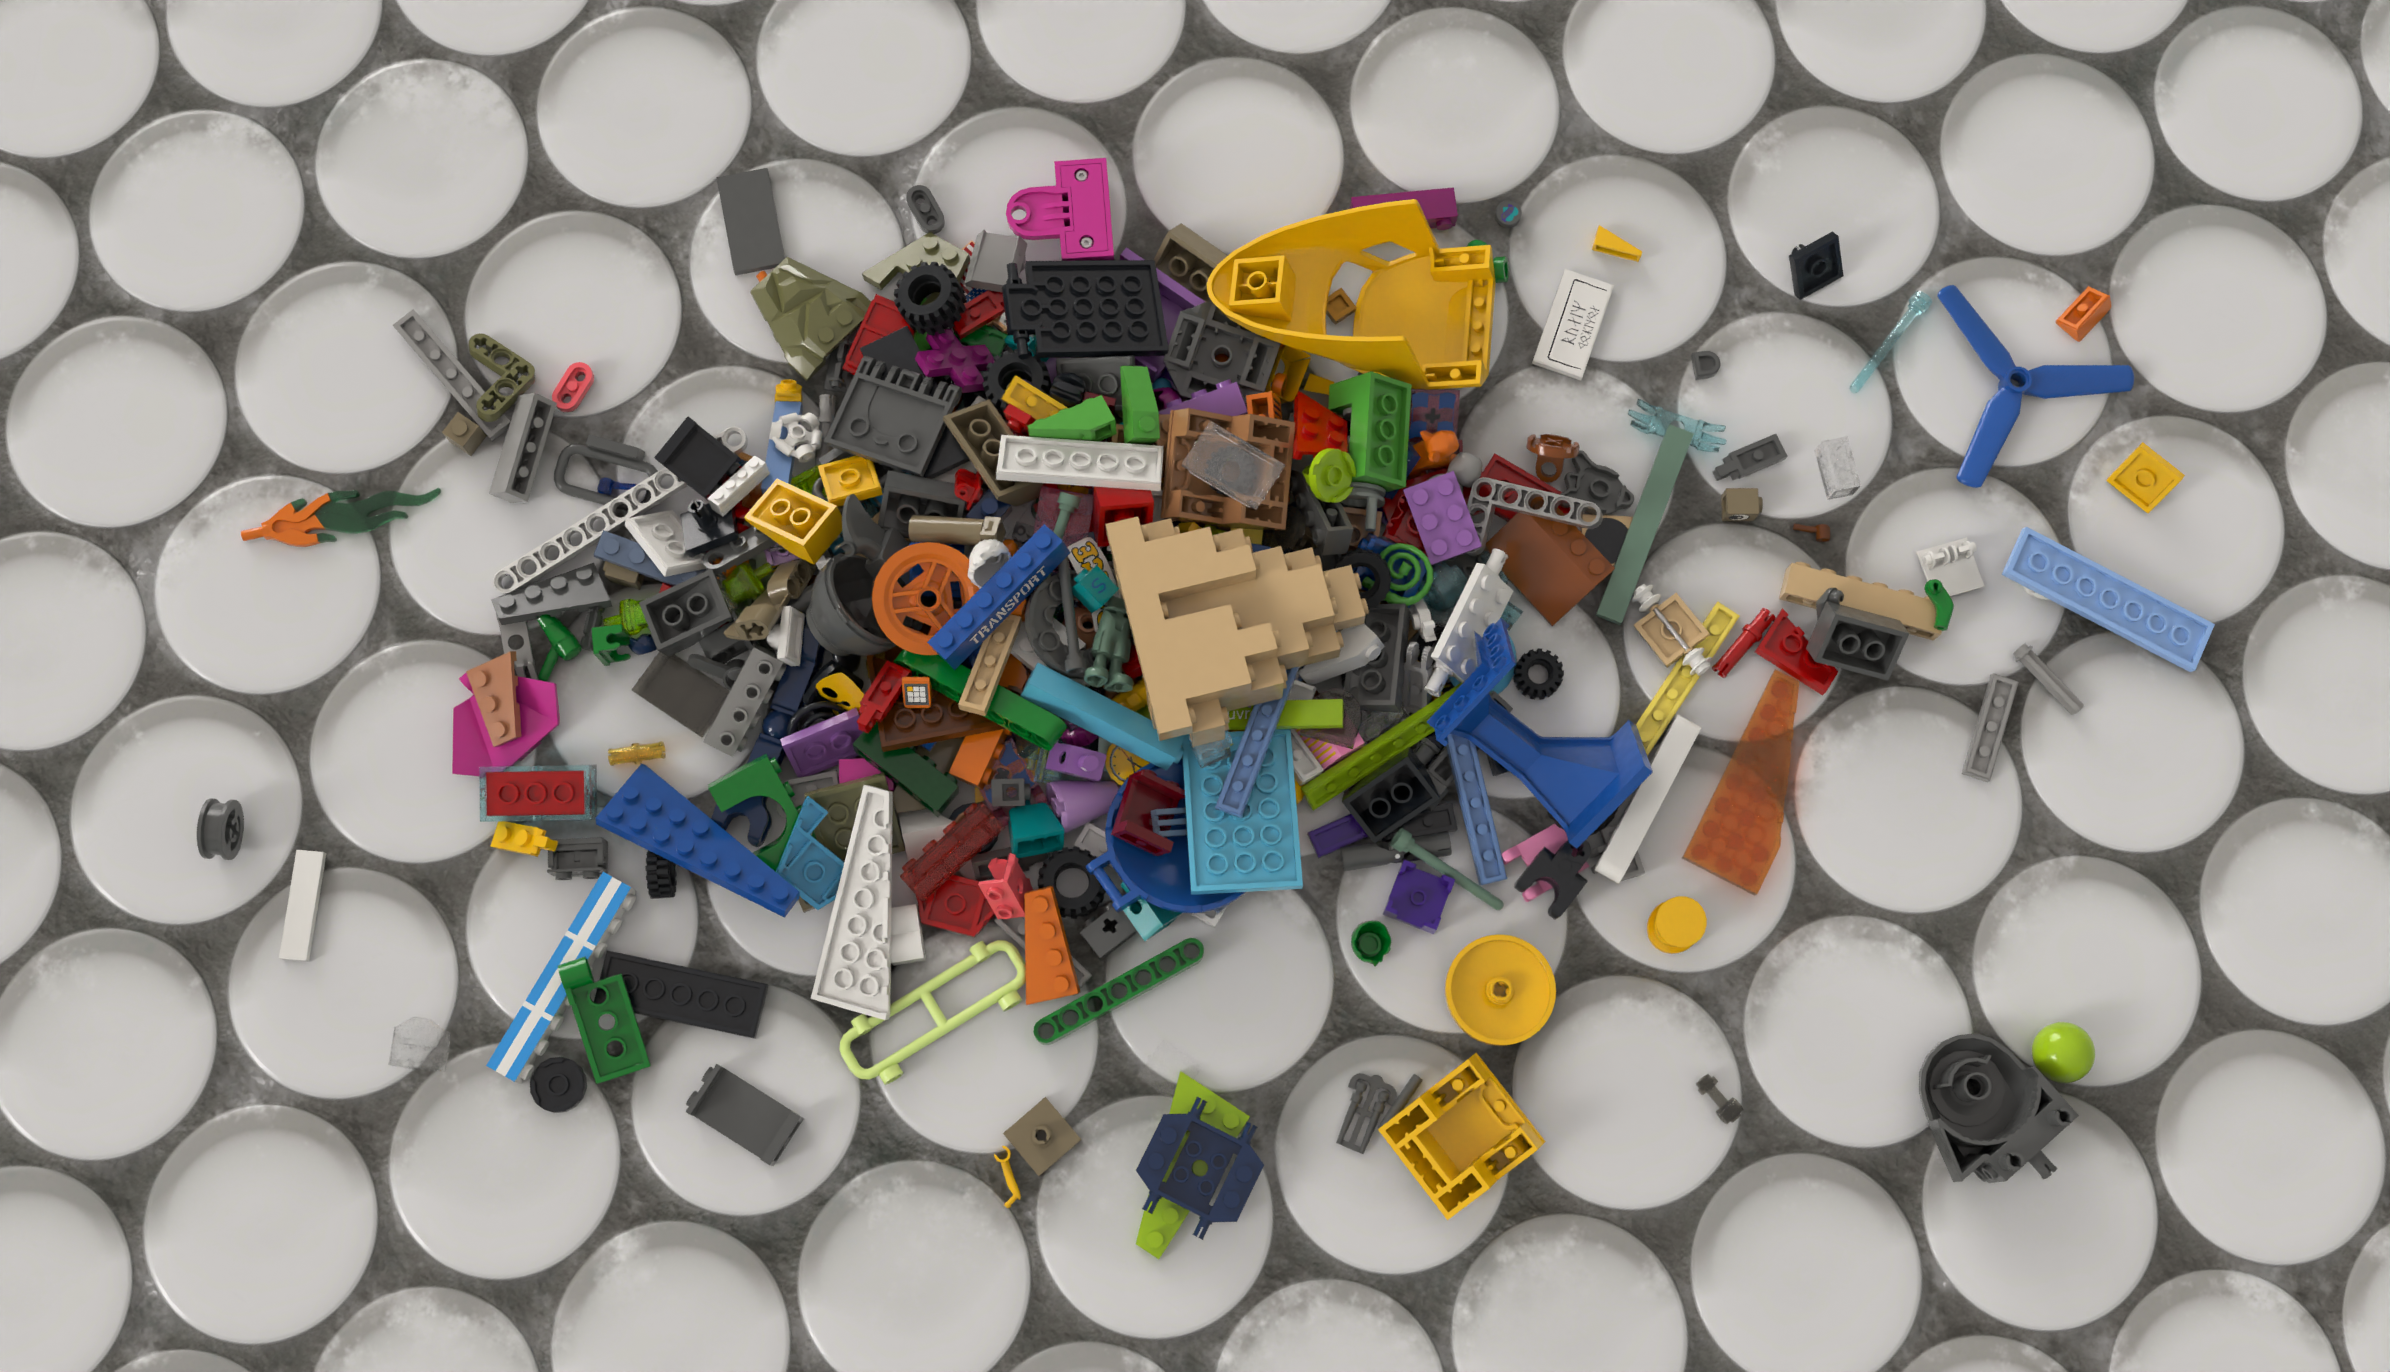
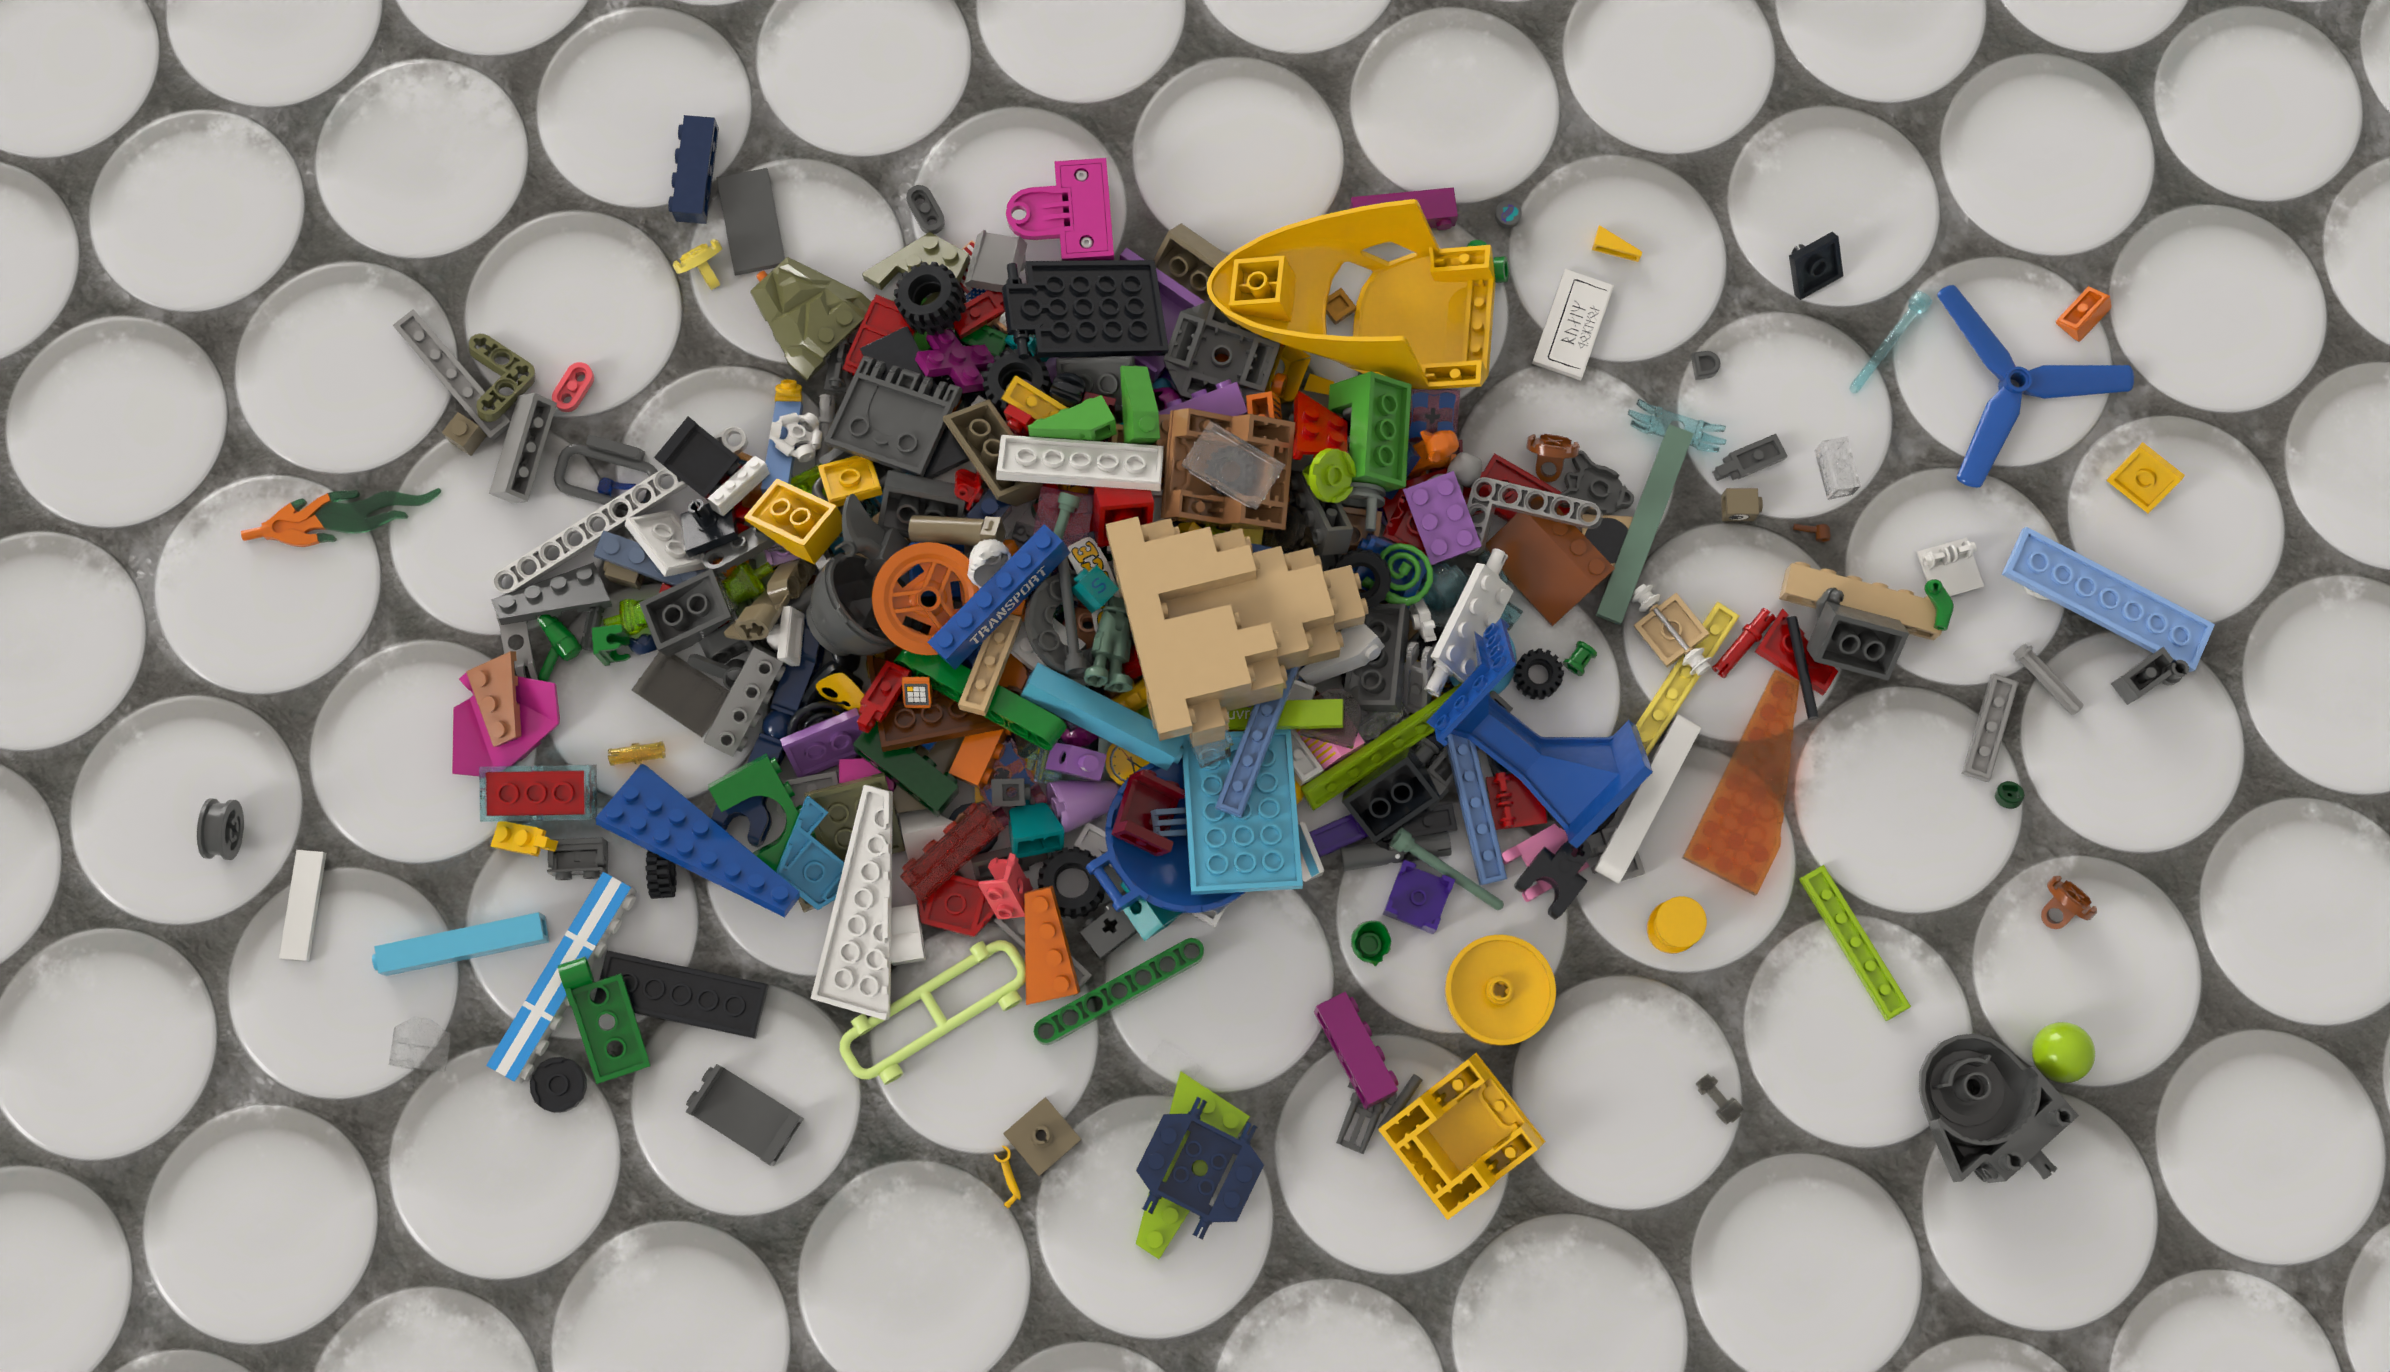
none -> medium azure brick [372,912,549,976]
none -> dark blue brick [668,115,719,224]
none -> light yellow tile [672,239,722,290]
none -> slope [1298,822,1324,882]
none -> magenta brick [1314,991,1399,1110]
none -> red hinge [1486,772,1548,830]
none -> green bush [1563,641,1597,676]
none -> black bar [1786,616,1819,720]
none -> lime tile [1799,865,1911,1021]
none -> dark green tile [1995,781,2025,809]
none -> dark orange tile [2041,876,2097,929]
none -> dark grey hinge [2111,647,2189,705]

